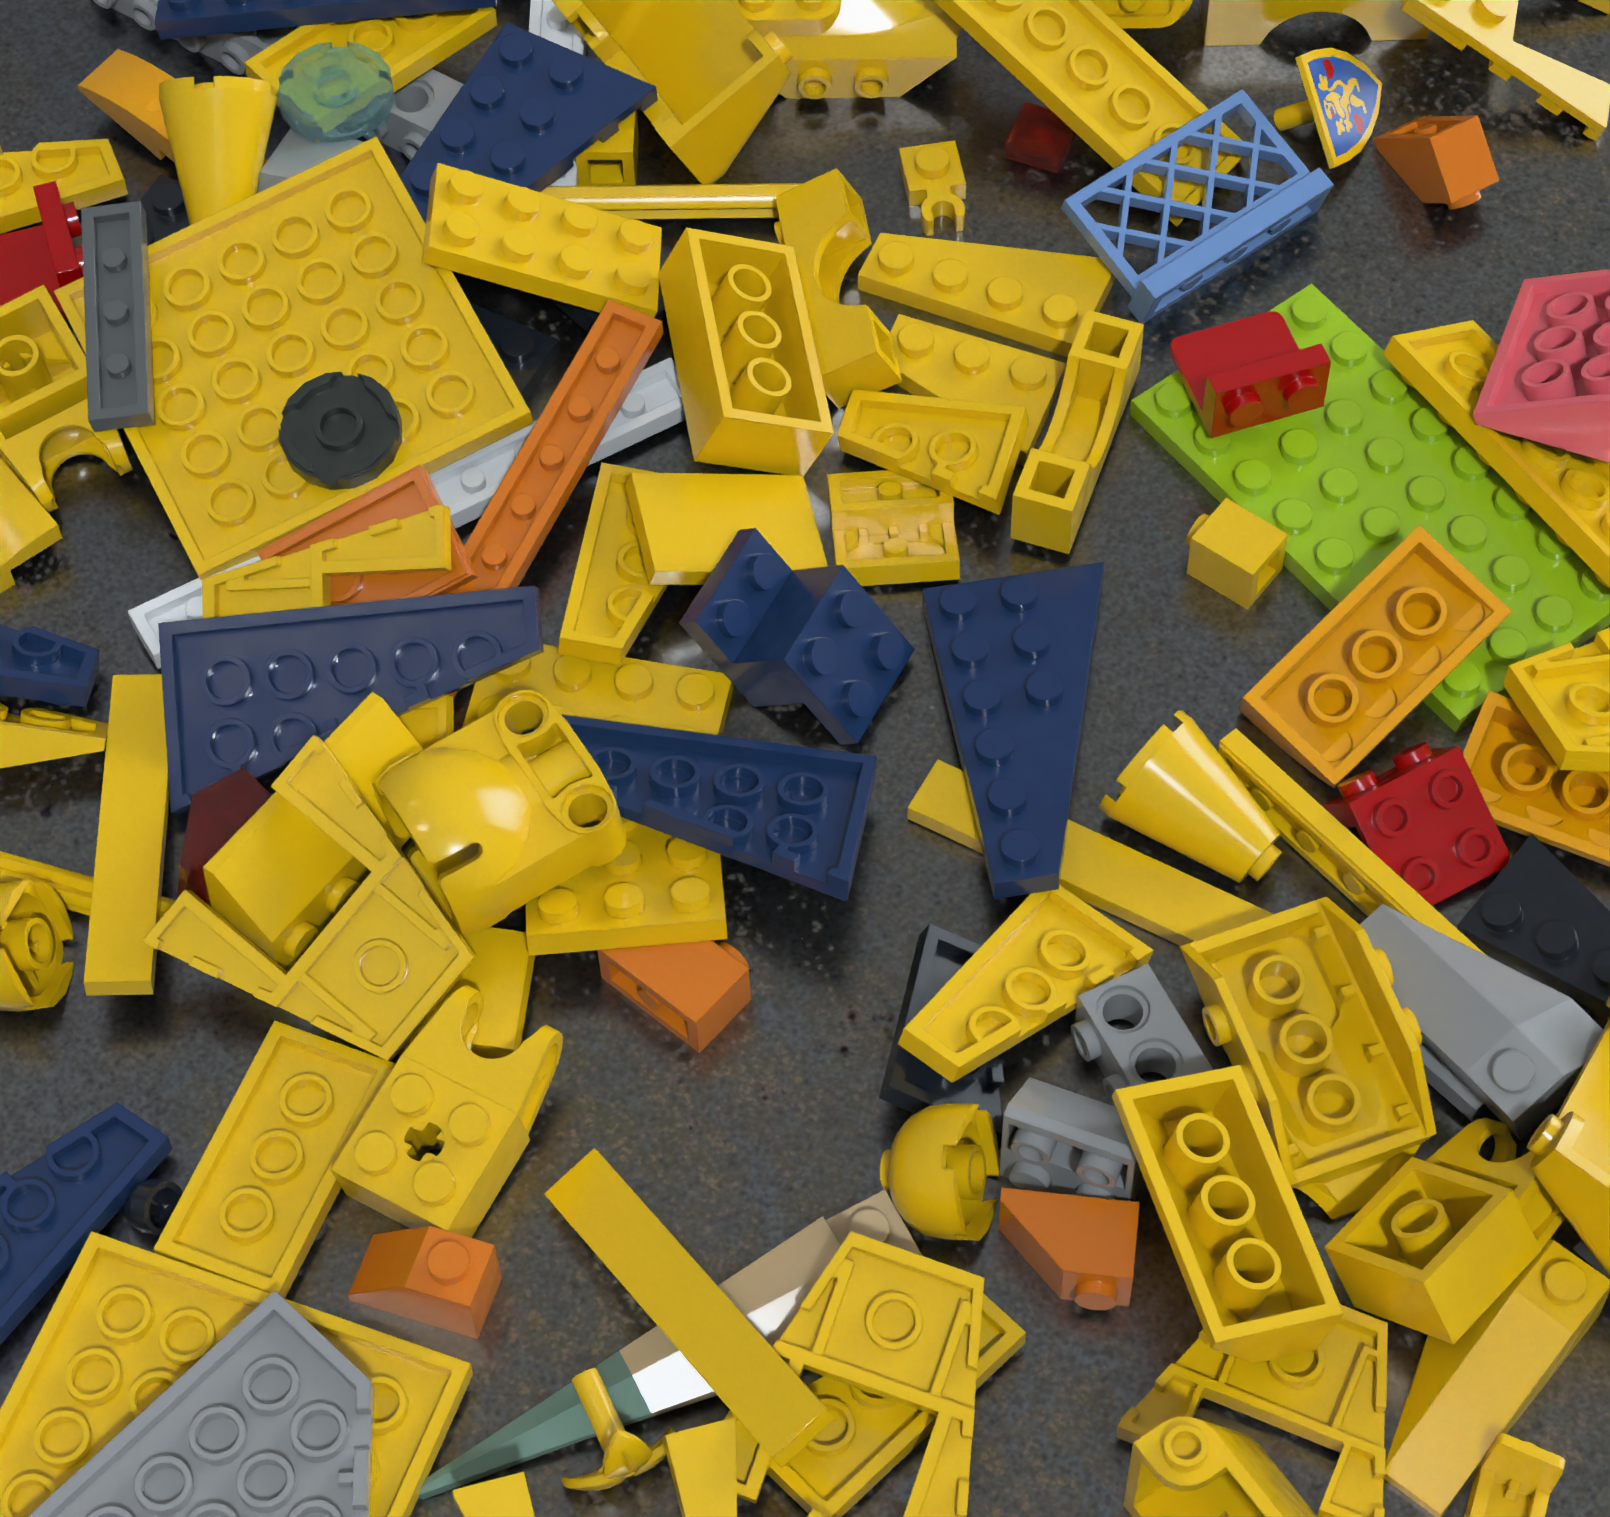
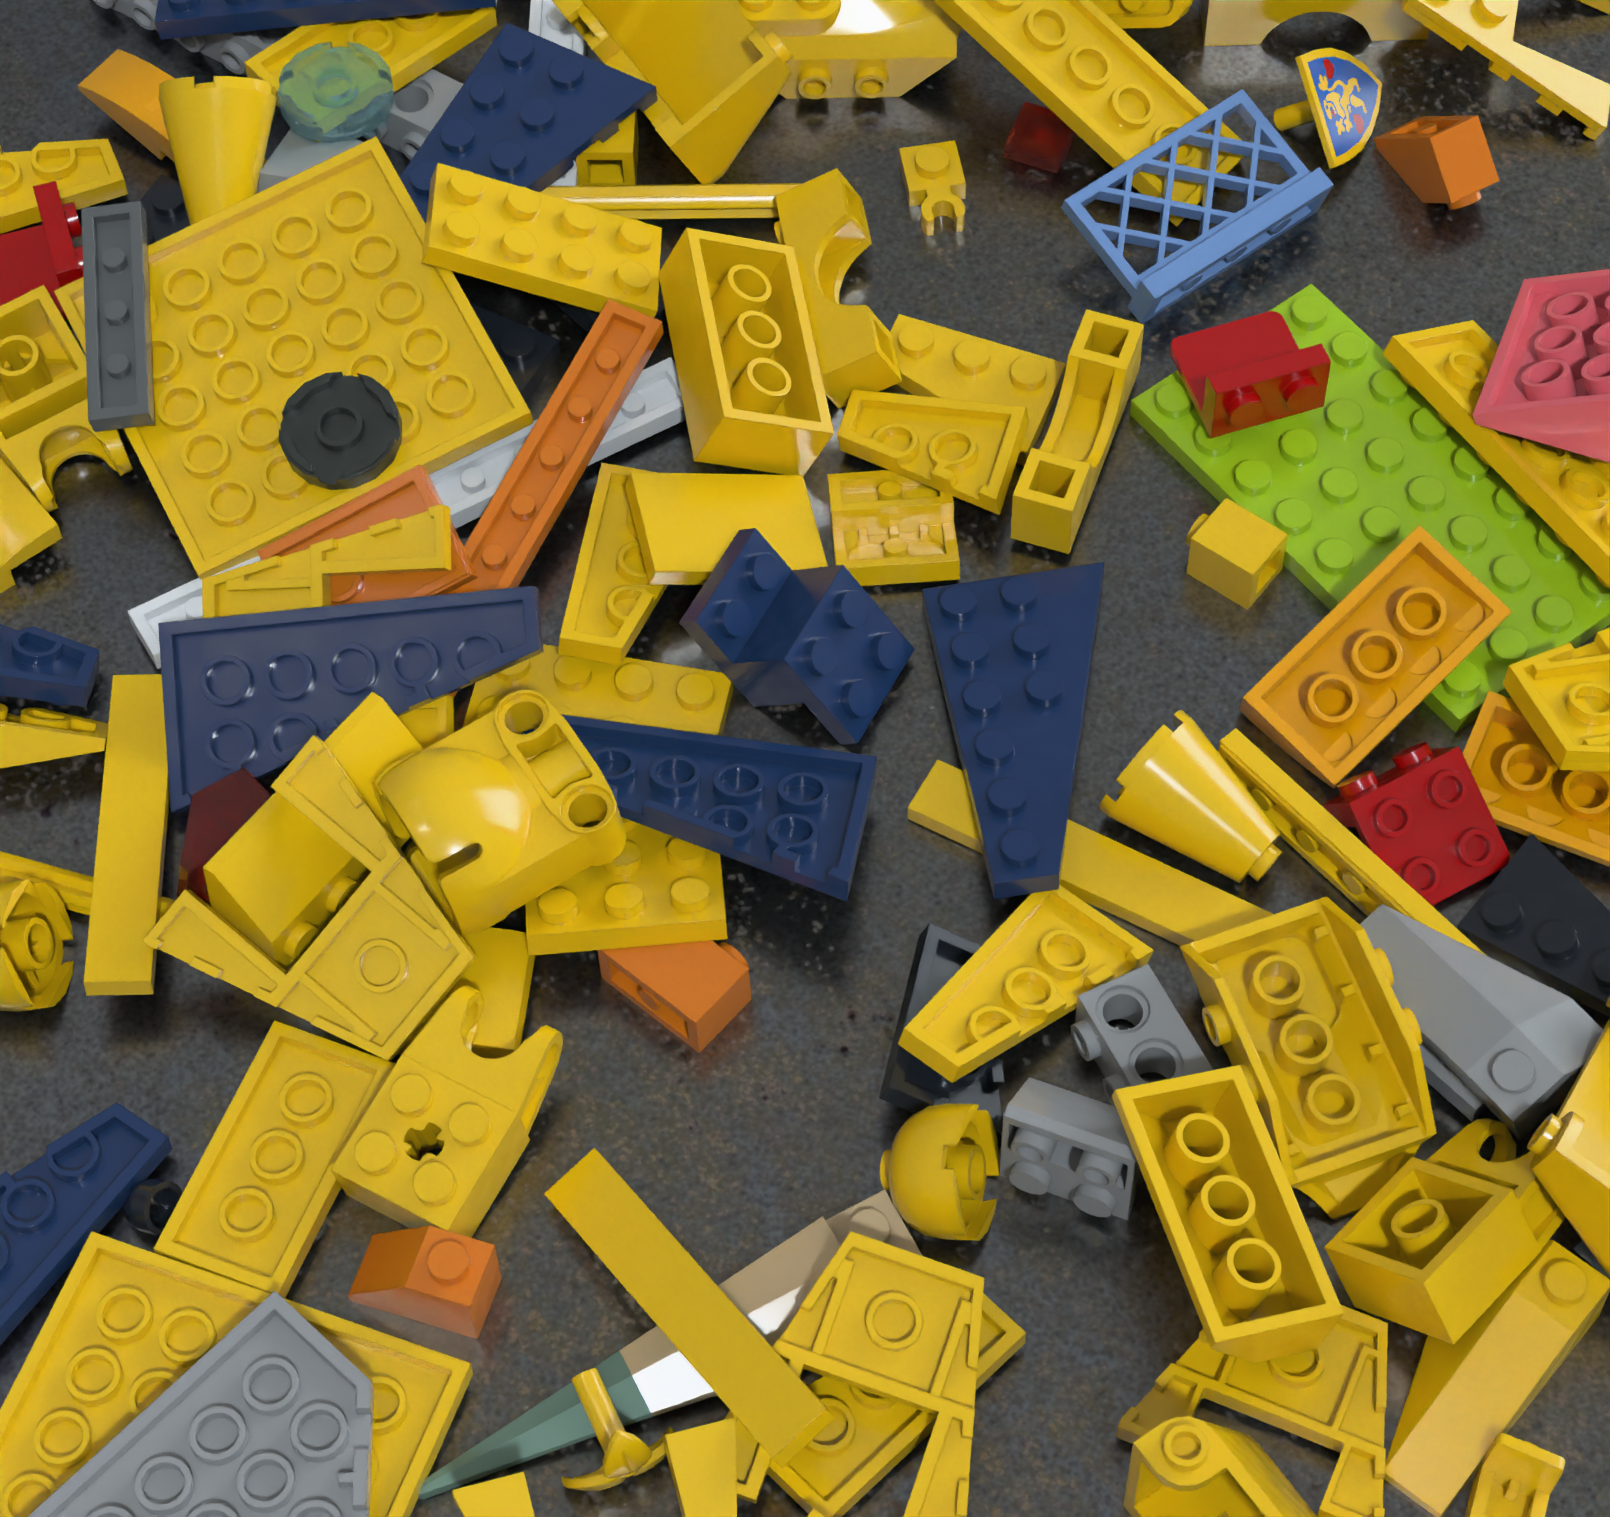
yellow wing [858,233,1116,357] -> none
orange slope [998,1187,1140,1310] -> none

